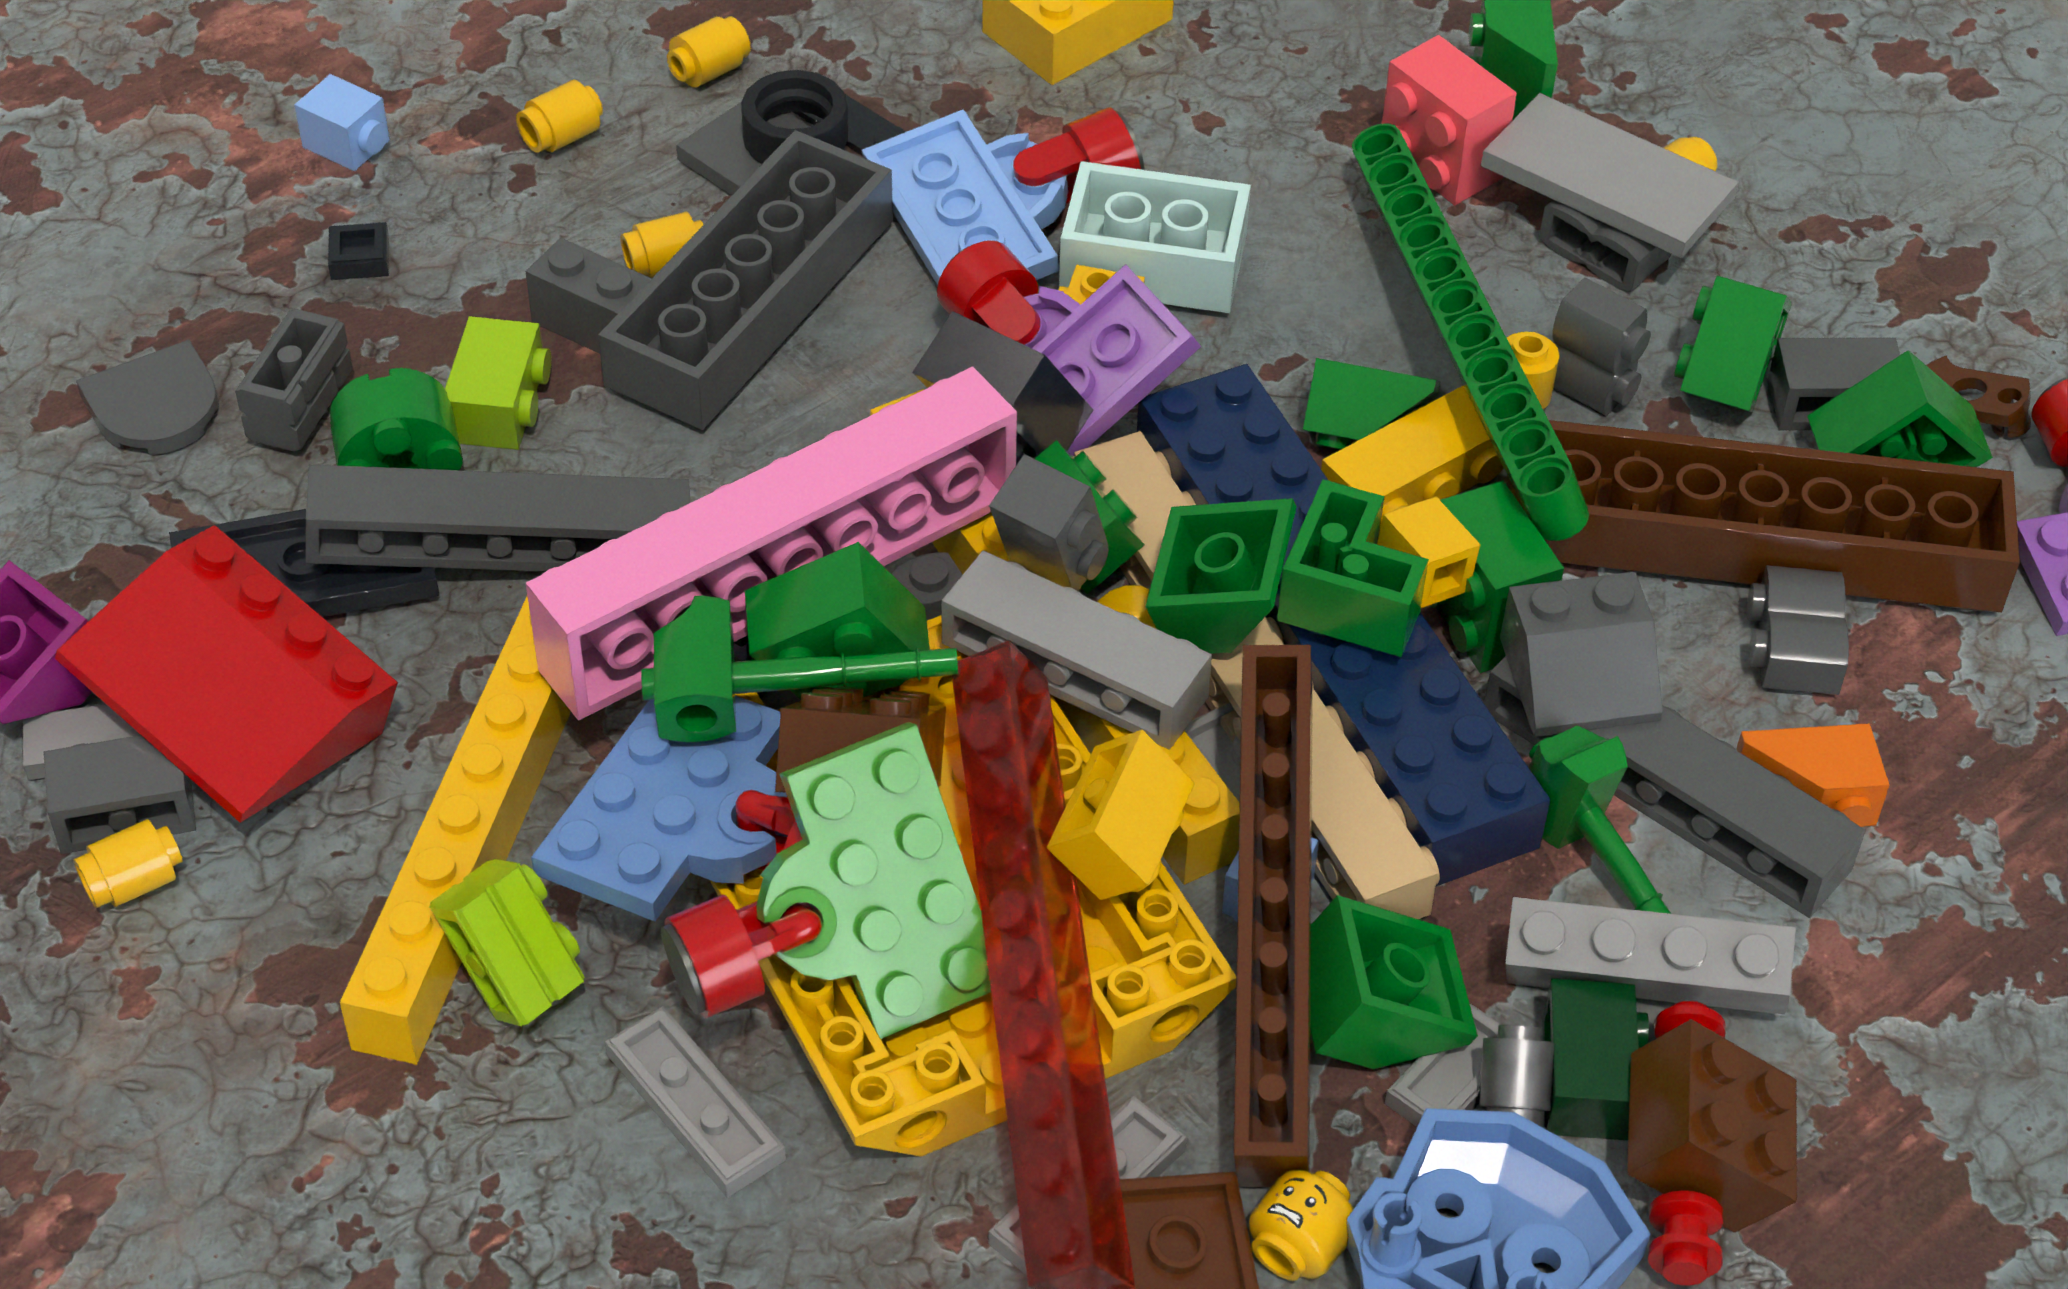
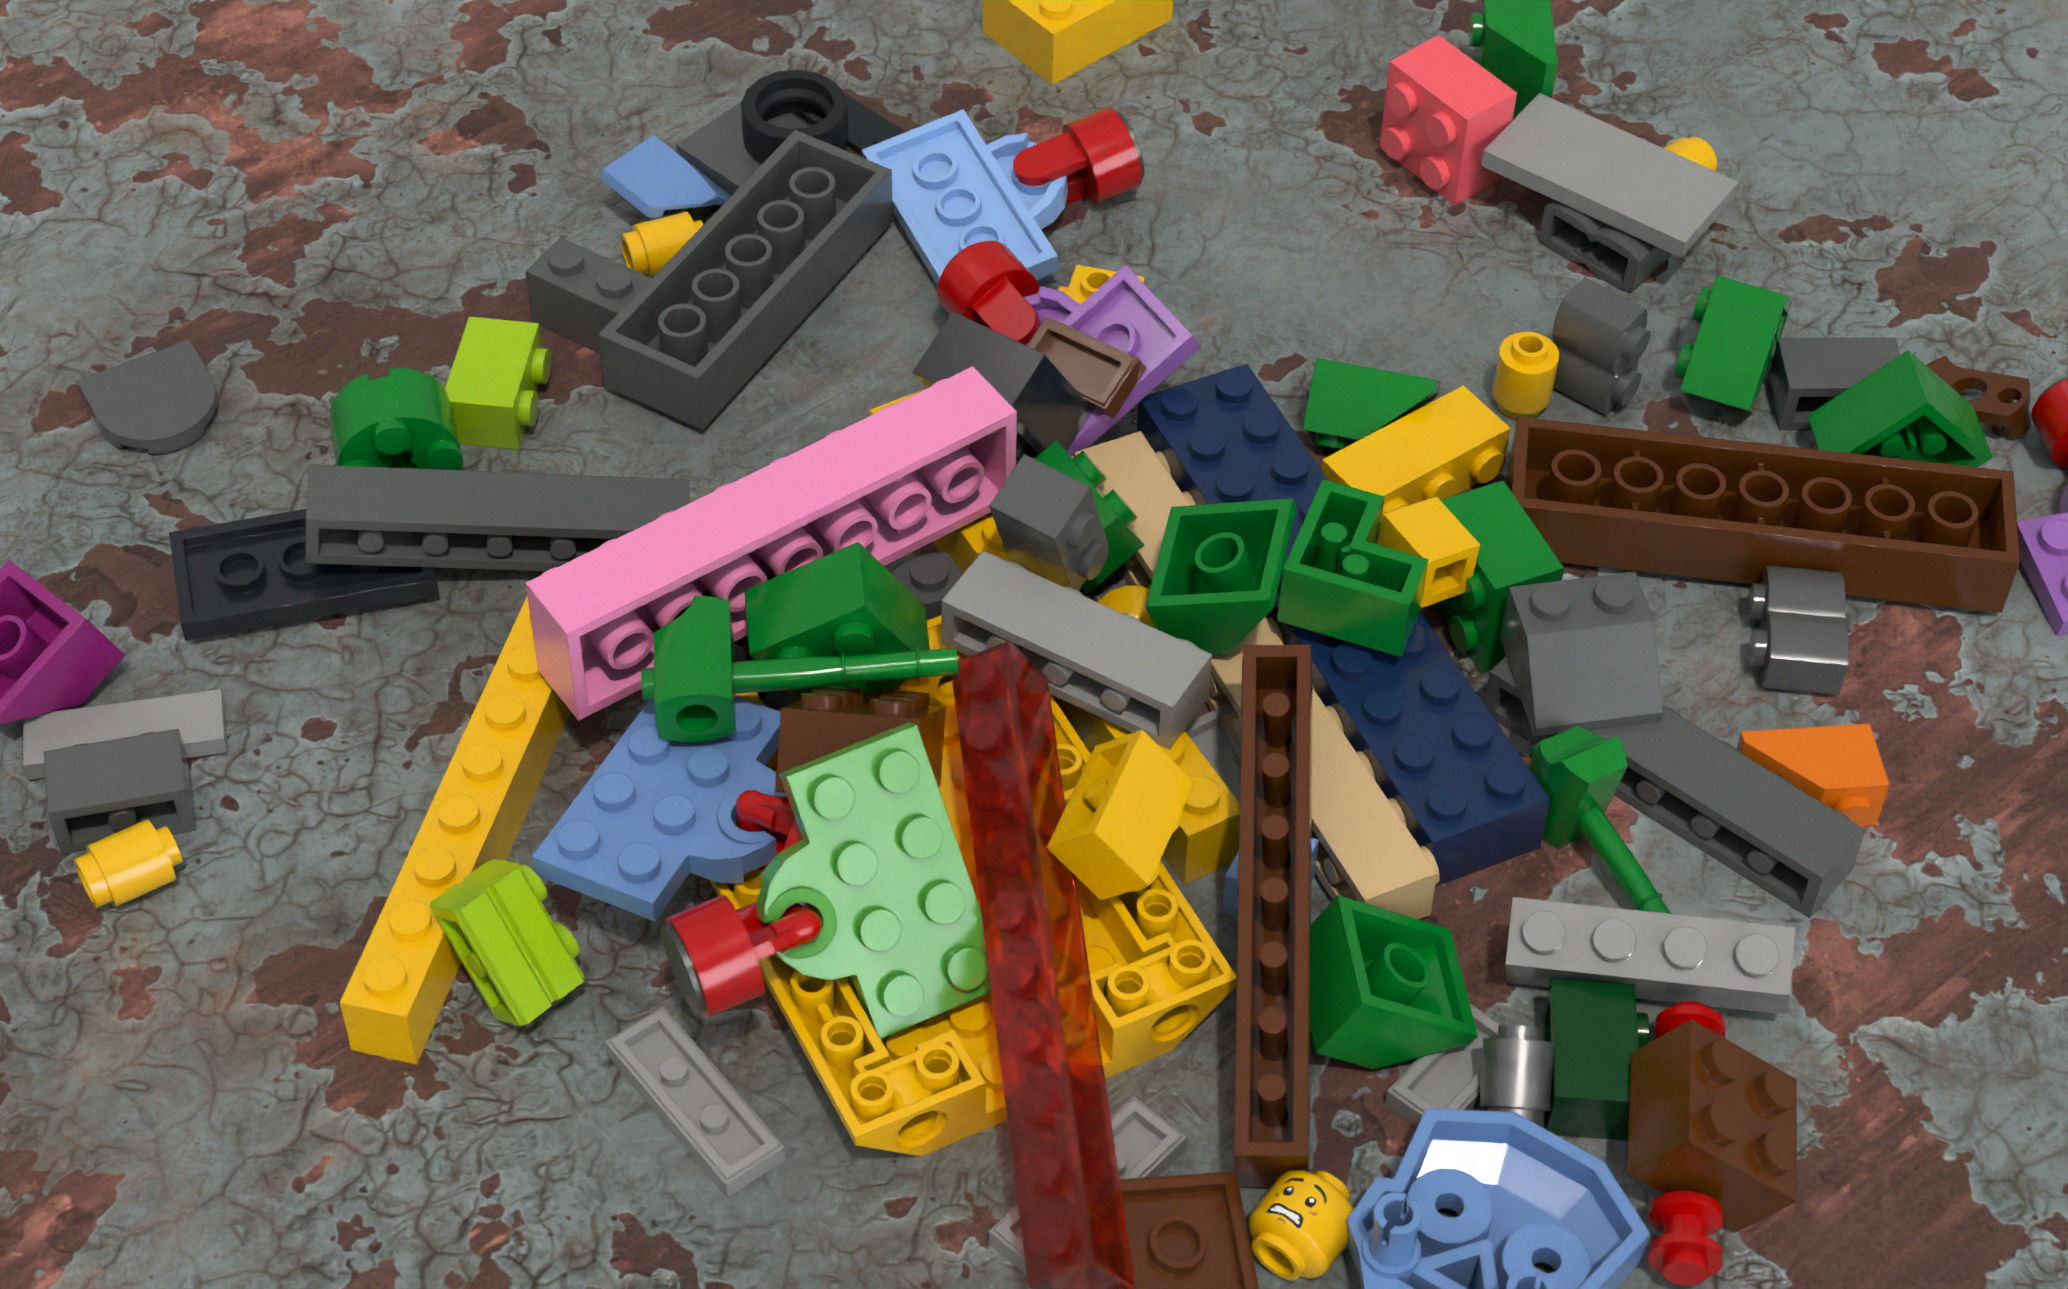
red slope [55,525,398,823] -> none
dark grey brick [235,308,353,452] -> none
light blue brick [294,74,390,171] -> none
black tile [328,222,389,280] -> none
yellow brick [516,79,603,153] -> none
yellow brick [667,16,751,88] -> none
light aqua brick [1059,161,1251,313] -> none
green beam [1352,123,1589,541] -> none
none -> medium blue slope [600,135,731,218]
none -> reddish brown tile [1027,316,1146,419]

